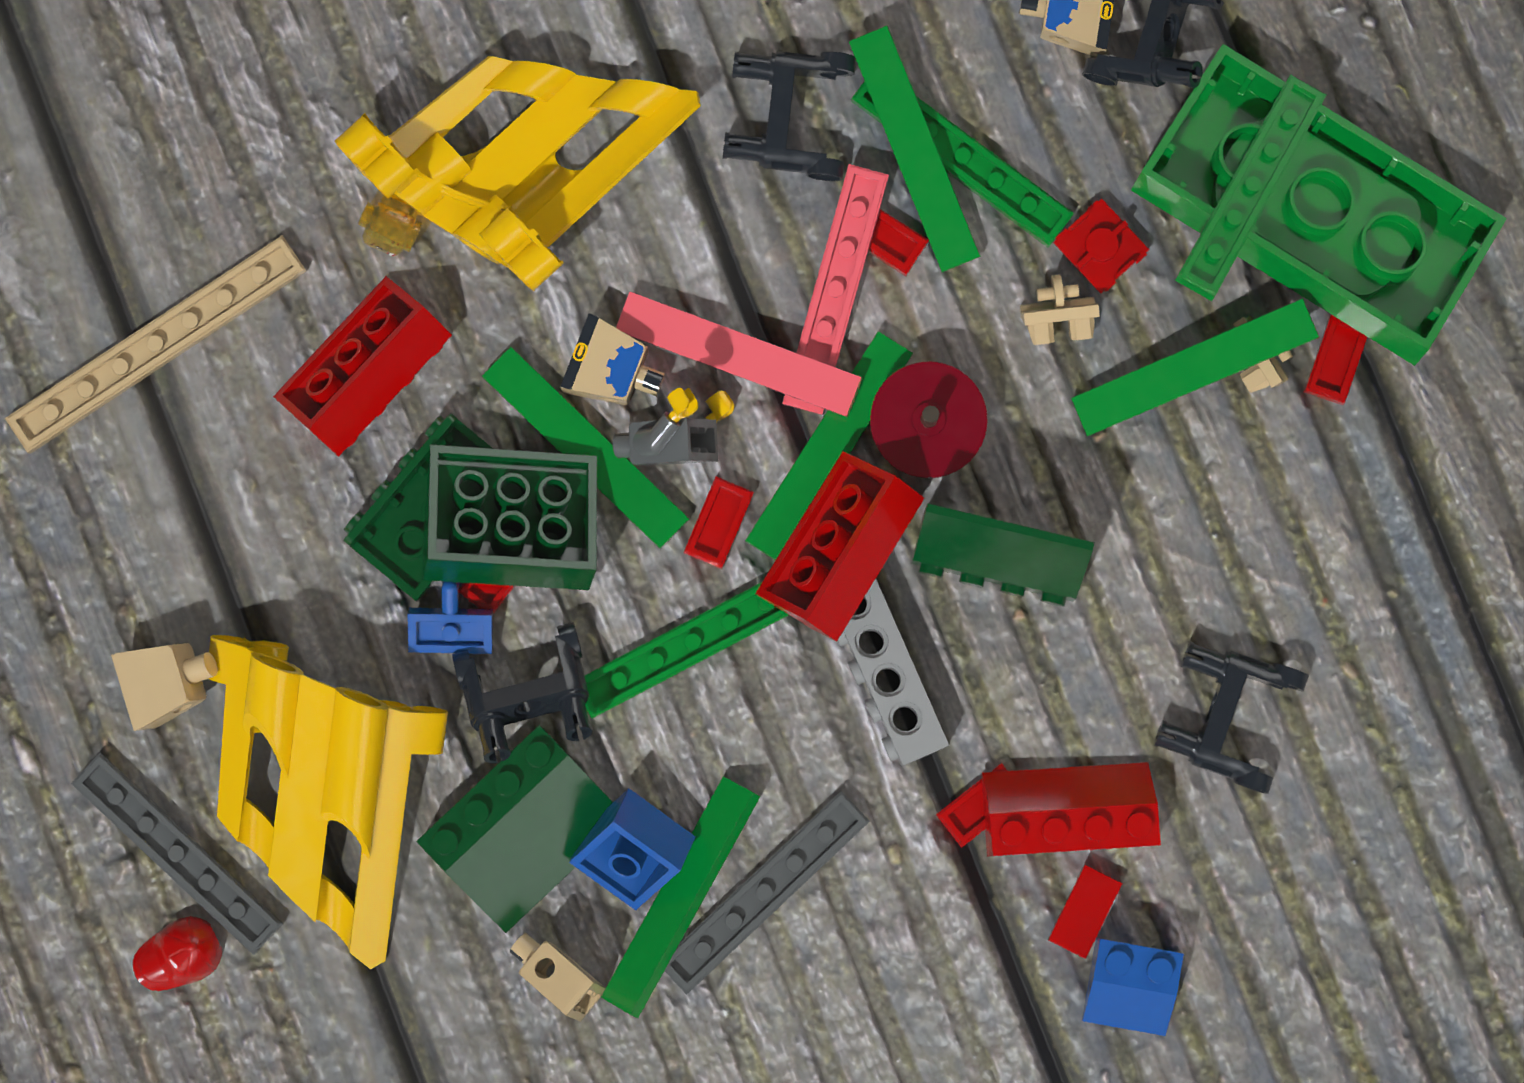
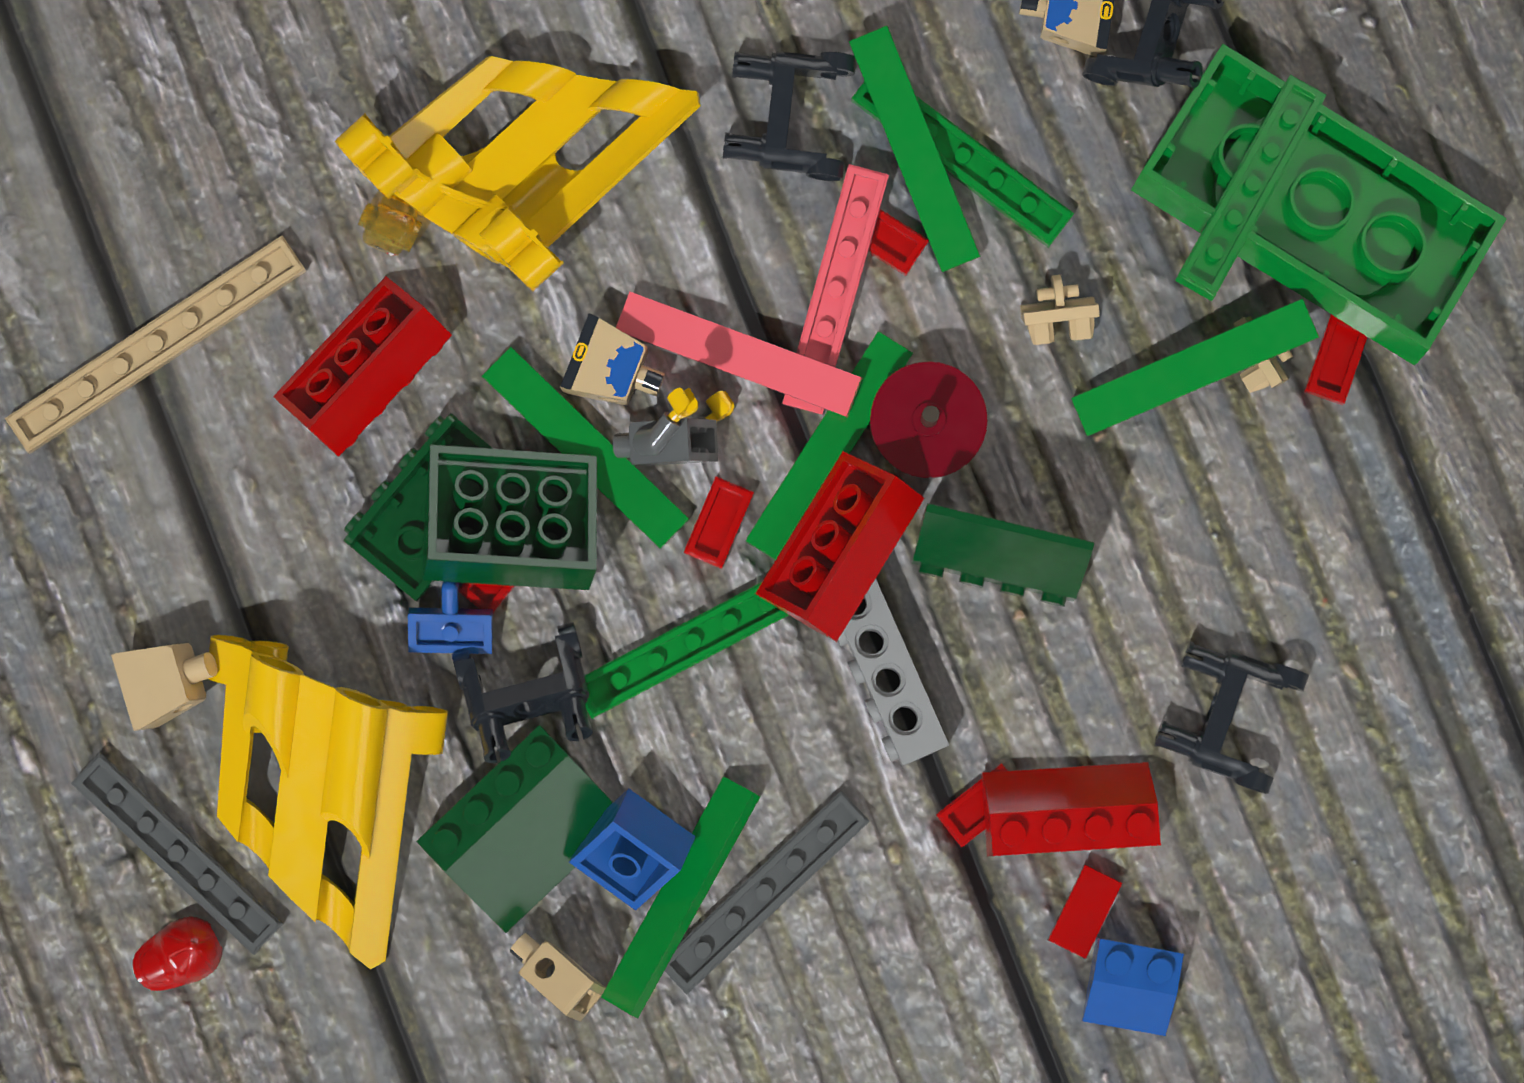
red piece [1053,198,1150,294] -> none

